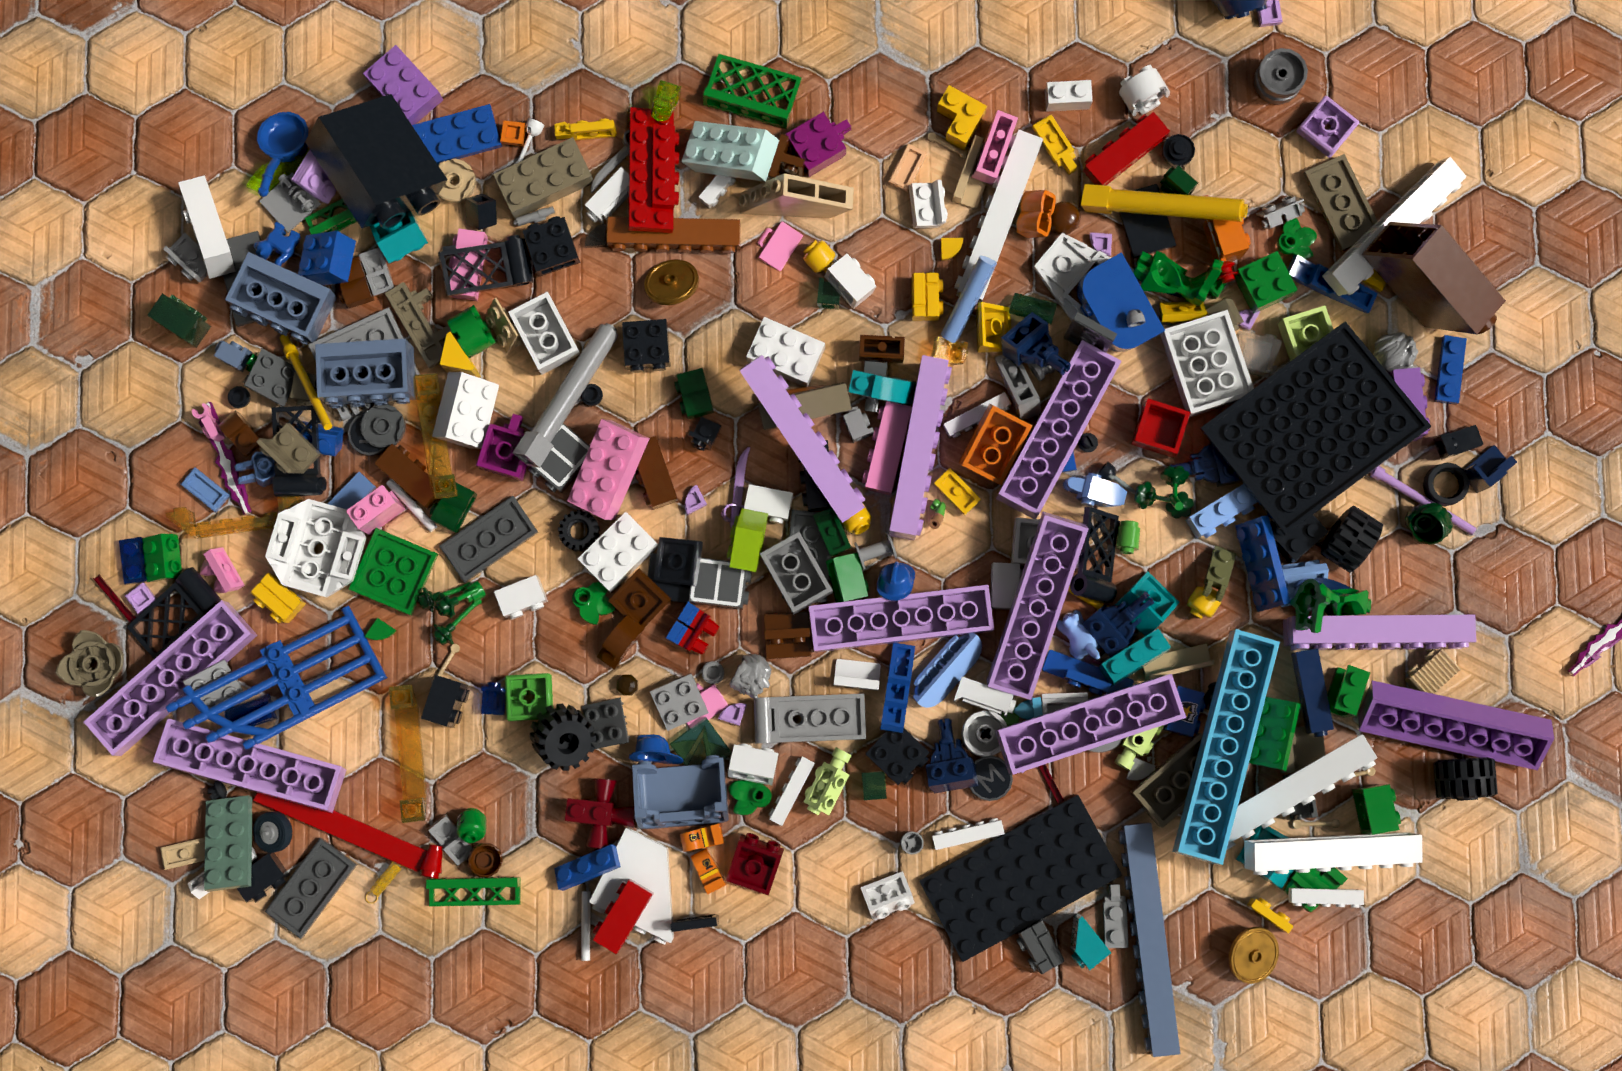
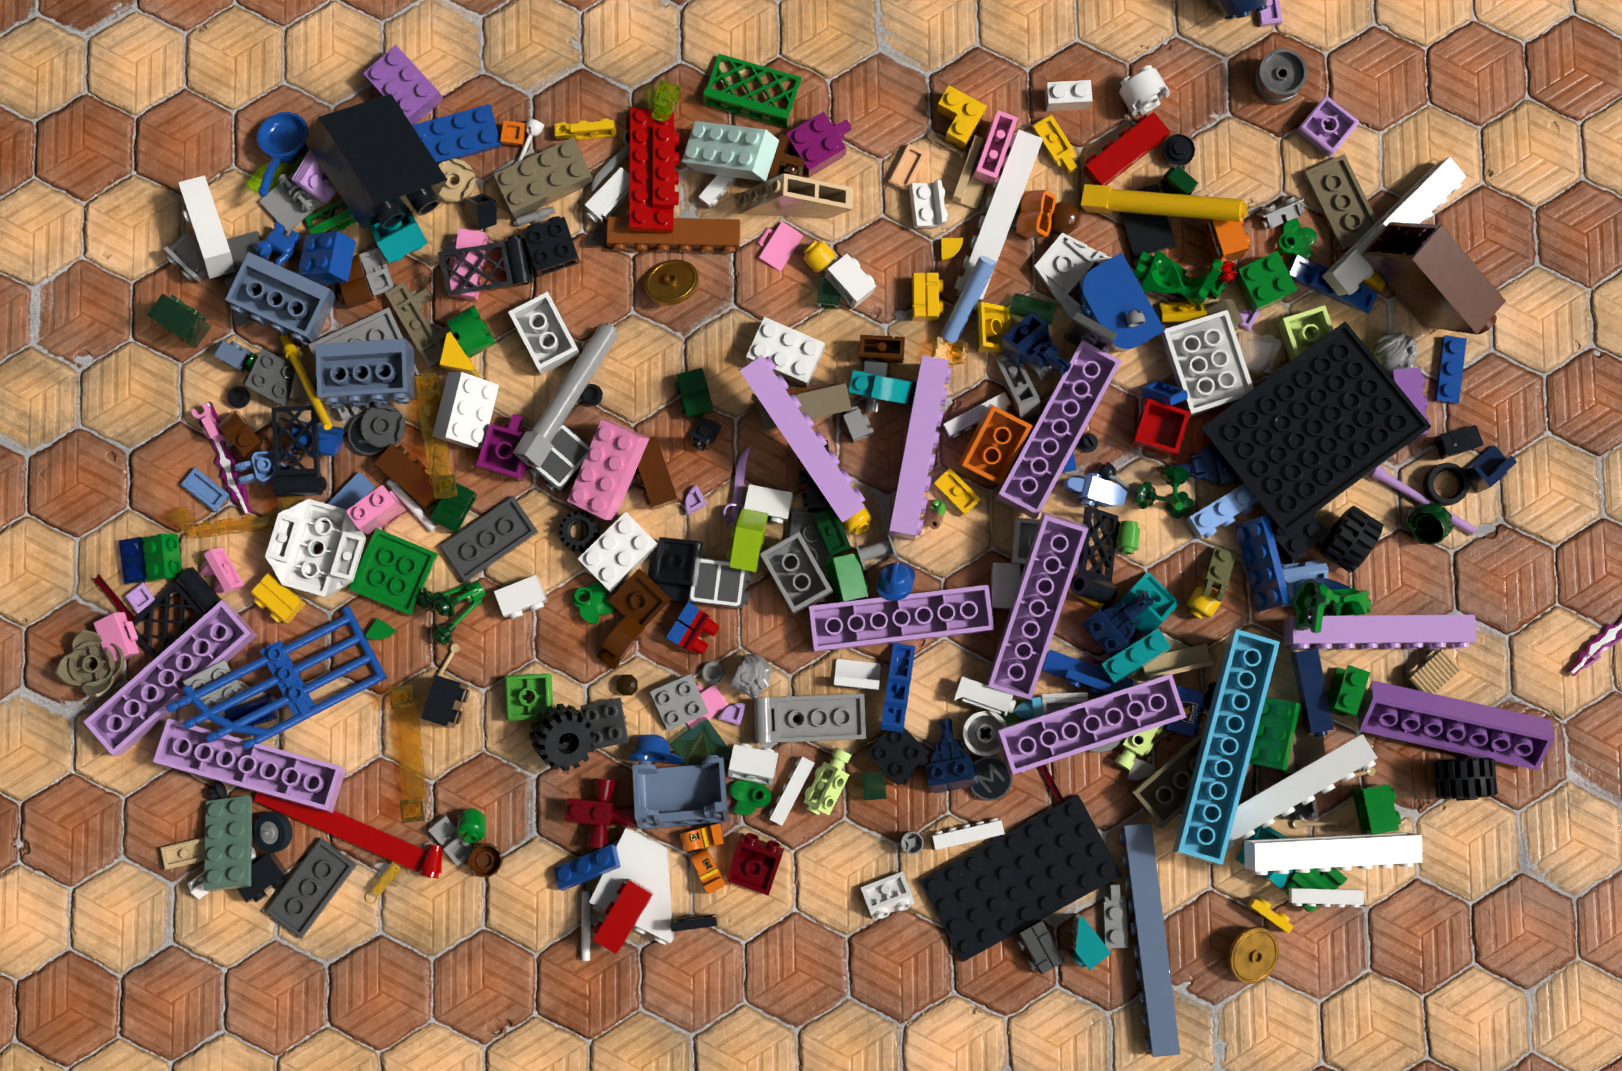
dark tan bracket [256,423,321,474] -> none
green fence [426,877,521,907] -> none
clear blue bracket [481,682,506,715] -> none
tan hinge [485,298,522,353] -> none
black brick [622,319,671,373] -> none
reddish brown bracket [764,612,811,659] -> none
bright pink brick [862,401,912,496] -> none
light blue brick [913,633,982,708] -> none
light blue animal [1056,610,1101,659] -> none
lavender tile [1089,232,1112,257] -> none
none -> bright pink piece [93,612,139,664]
none -> blue plate [1141,380,1188,406]

